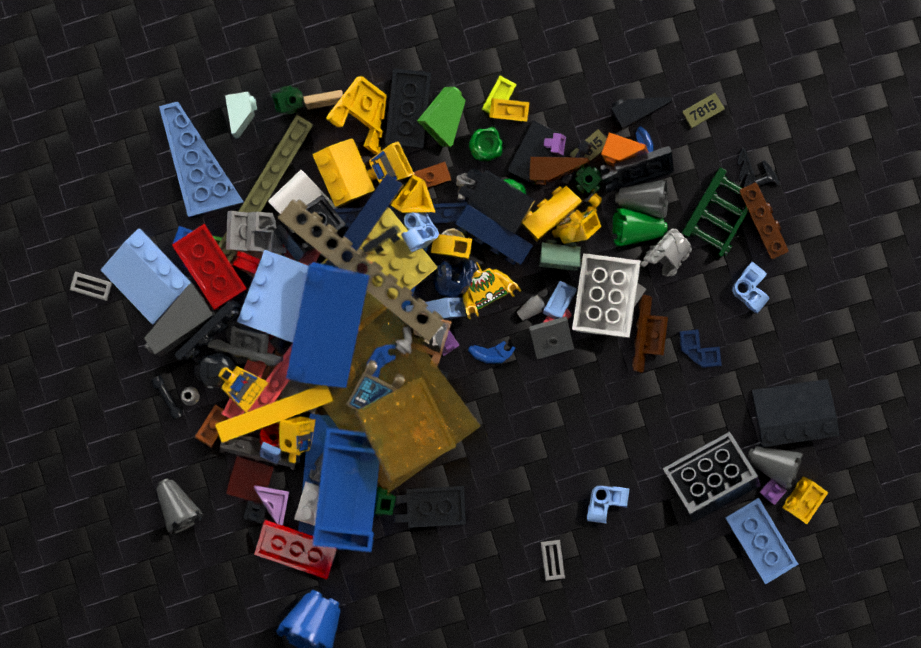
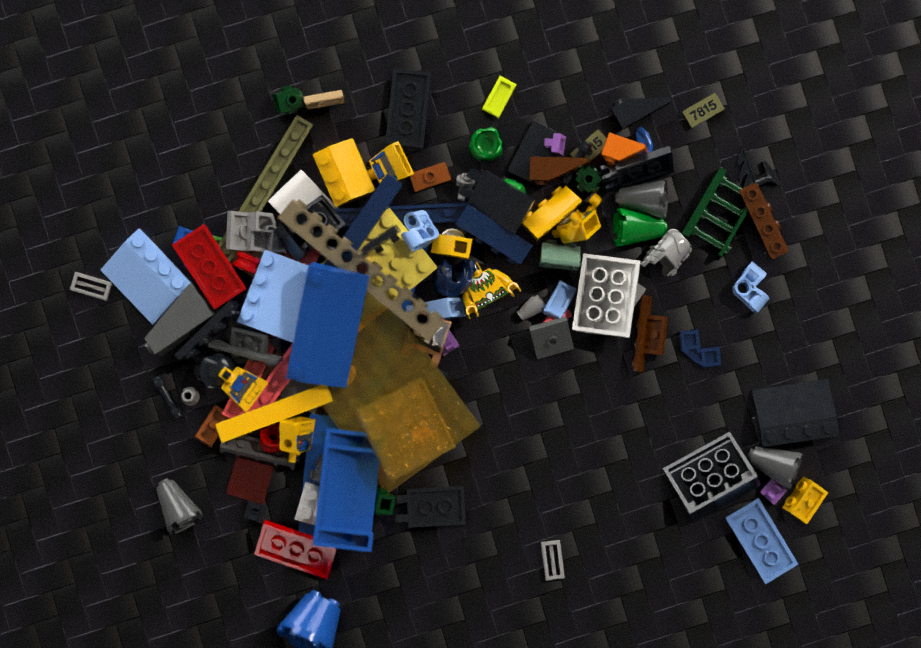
medium blue wing [159,102,244,217] -> none
light aqua slope [225,92,257,138] -> none
lavender tile [254,485,289,526] -> none
medium blue tile [260,442,281,464] -> none
yellow wing [326,76,387,154] -> none
flag [346,360,405,413] -> none
blue piece [366,344,396,378] -> none
yellow slope [391,175,435,213] -> none
light grey plate [395,327,412,355] -> none
bright green slope [417,87,466,147] -> none
blue piece [468,341,515,363] -> none
yellow plate [489,98,529,122] -> none
light blue piece [587,485,629,523] -> none

